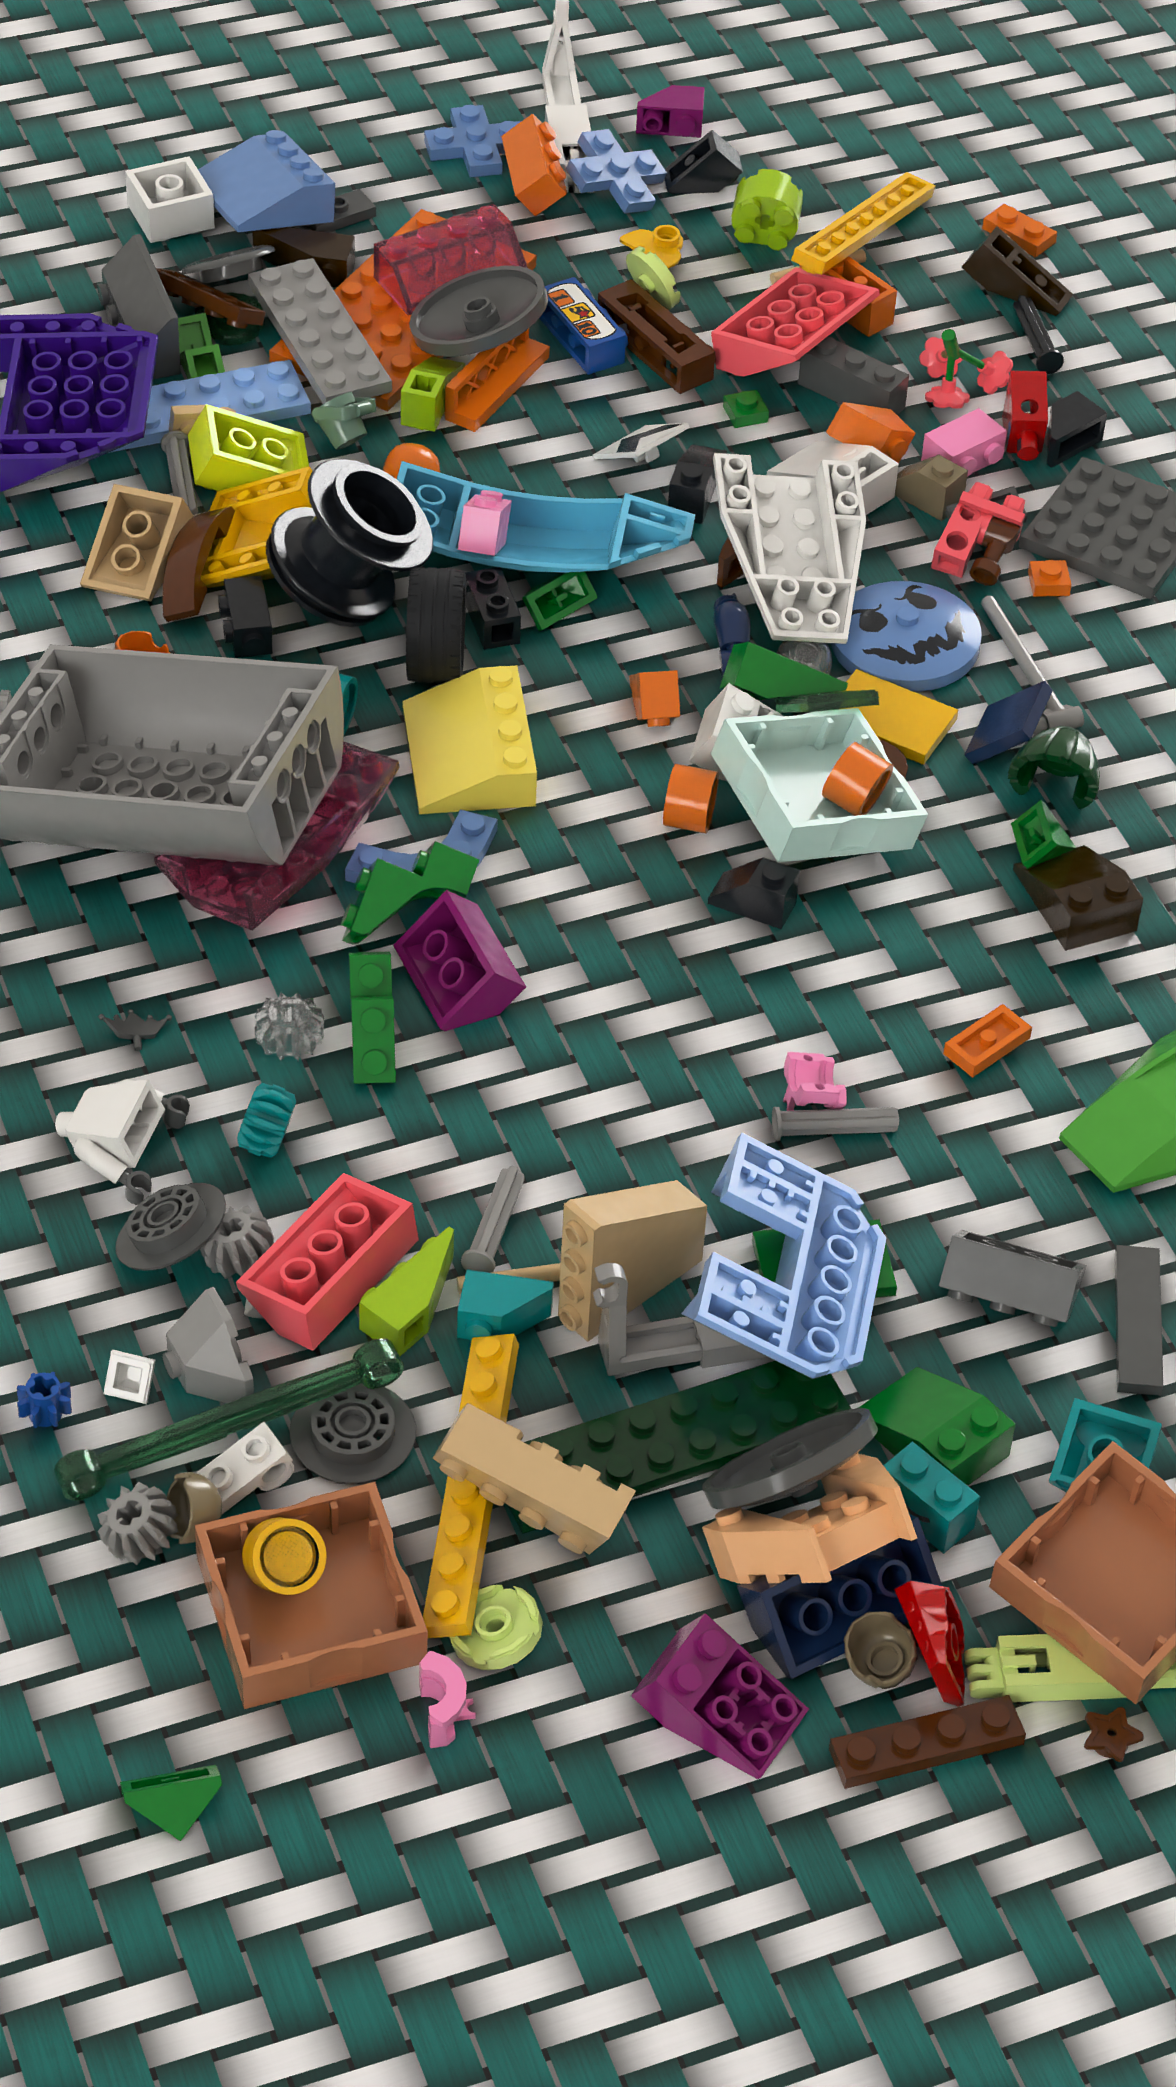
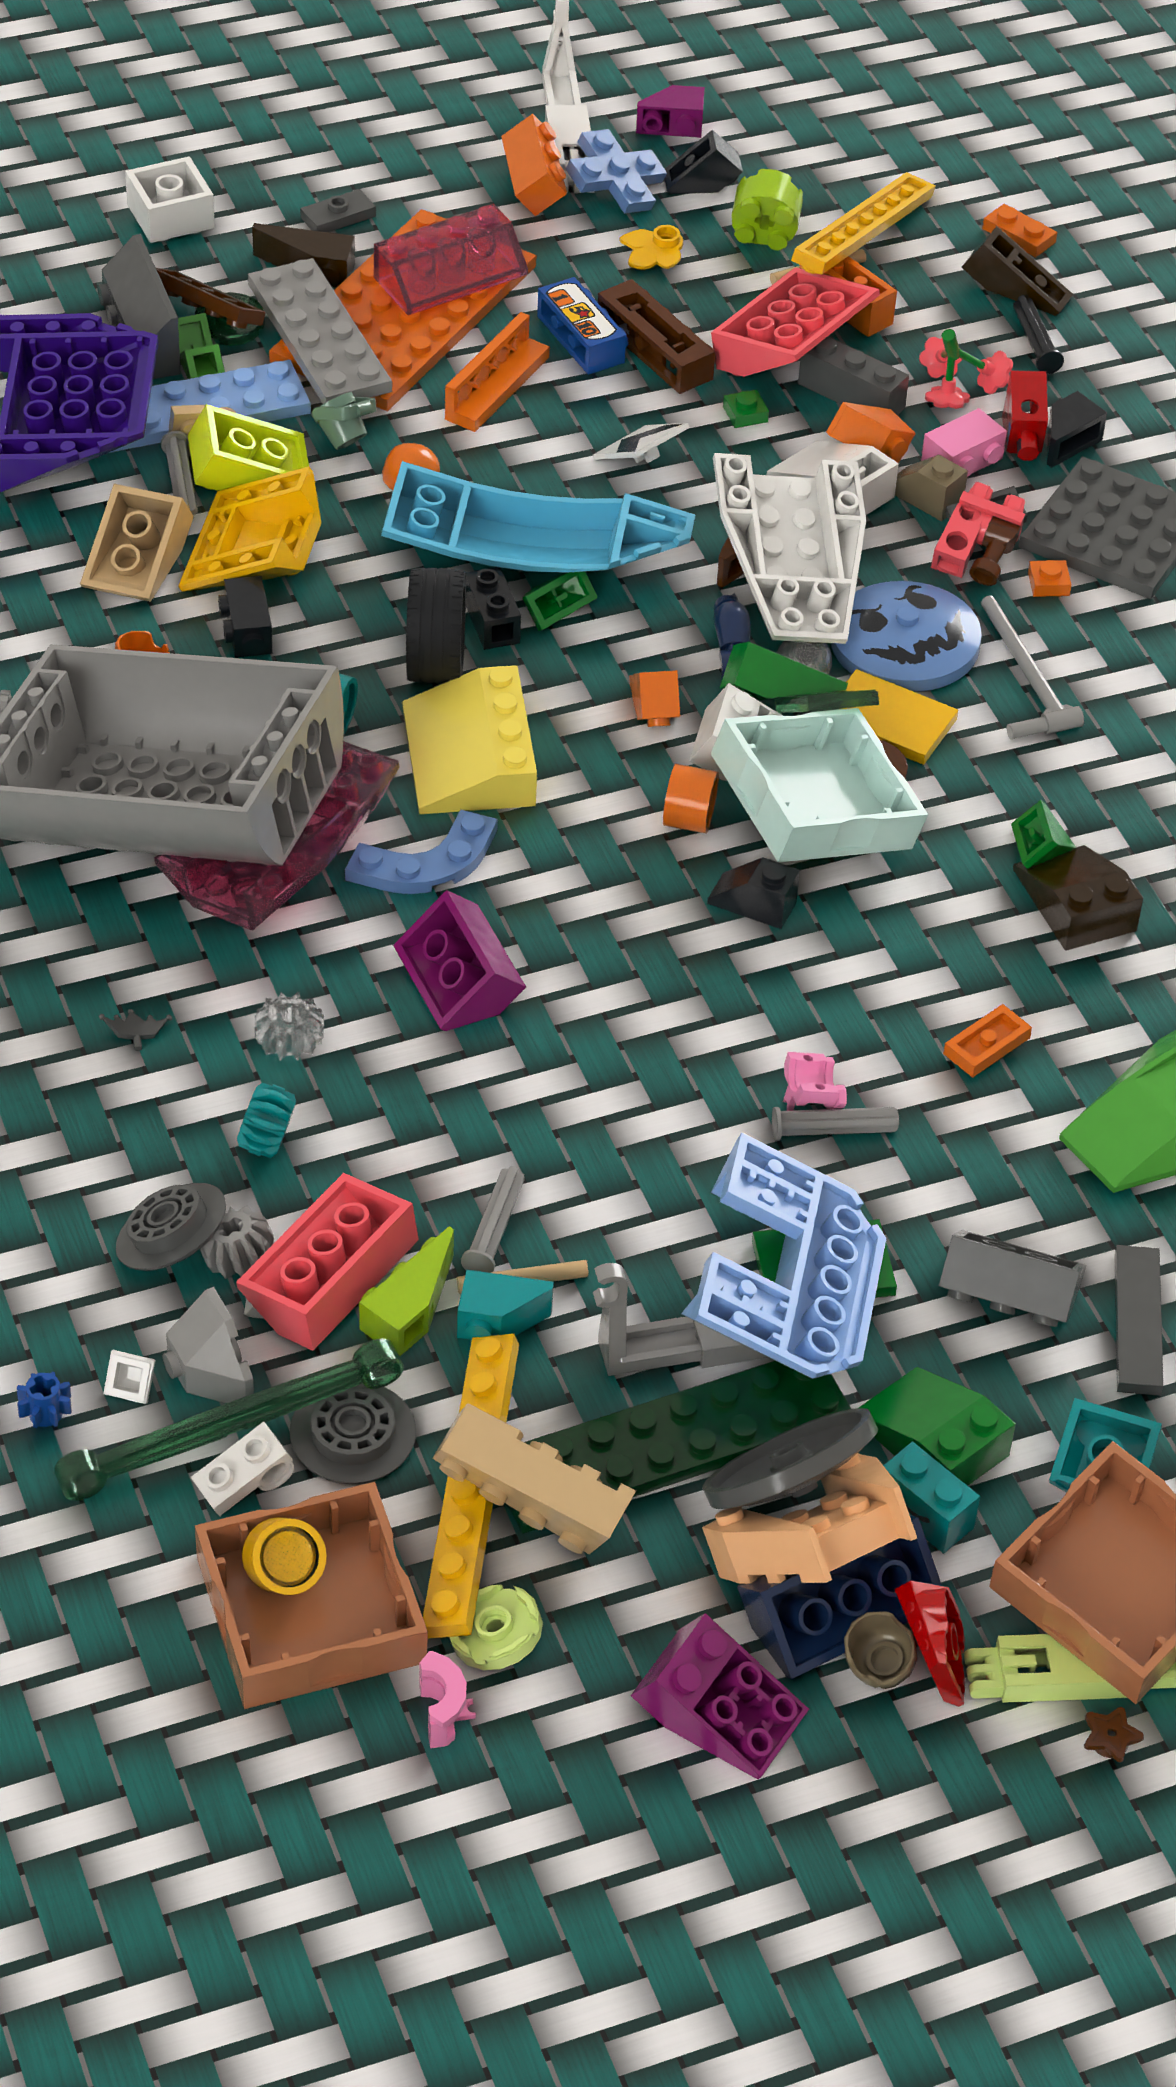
white torso [55,1079,190,1205] -> none
light grey gear [97,1482,179,1565] -> none
green slope [120,1764,222,1841] -> none
reddish brown slope [163,506,235,622] -> none
dark tan hair [167,1472,222,1544] -> none
dark grey wheel [182,245,276,283] -> none
medium blue slope [198,130,335,232] -> none
black wheel [266,459,433,627] -> none
green arch [341,841,480,945] -> none
green arch [349,952,396,1084] -> none
lime slope [401,357,465,432] -> none
dark grey dish [409,266,548,357] -> none
medium blue plate [424,105,521,177] -> none
bright pink brick [458,490,512,556] -> none
tan slope [558,1180,707,1342] -> none
yellowish green plate [626,246,681,310] -> none
black slope [668,444,727,524] -> none
orange piece [822,742,894,816] -> none
reddish brown plate [829,1695,1026,1789] -> none
dark blue tile [964,681,1053,764] -> none
dark green hair [1008,726,1100,810] -> none

